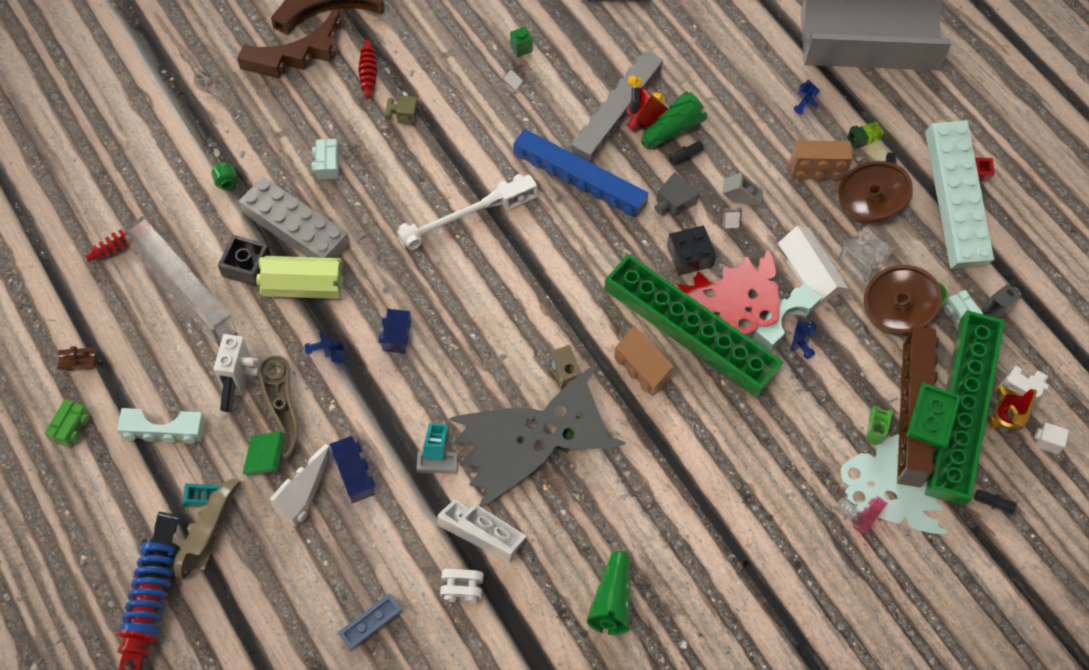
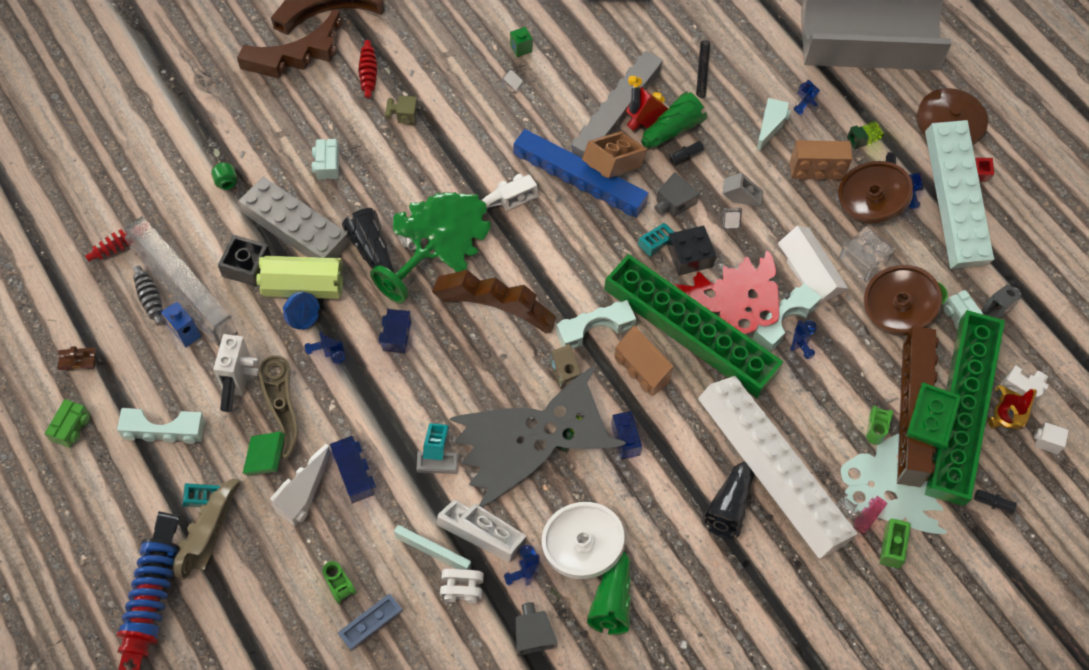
none -> flat silver piece [133,266,164,326]
none -> blue torso [161,302,201,348]
none -> blue tile [283,291,320,330]
none -> bright green piece [322,561,357,604]
none -> black cone [342,208,394,273]
none -> green plant [370,192,491,304]
none -> light aqua tile [394,525,471,570]
none -> reddish brown arch [432,270,556,334]
none -> clear blue piece [503,544,540,586]
none -> dark grey torso [516,602,557,656]
none -> white dish [542,502,625,579]
none -> light aqua arch [556,300,636,349]
none -> medium nougat brick [582,131,648,178]
none -> clear blue brick [611,411,642,460]
none -> teal slope [638,223,674,257]
none -> black piece [696,40,710,98]
none -> white brick [698,376,858,559]
none -> black cone [701,462,754,539]
none -> light aqua slope [756,98,791,151]
none -> bright green brick [879,518,911,569]
none -> clear blue piece [909,172,924,209]
none -> reddish brown dish [917,88,988,145]

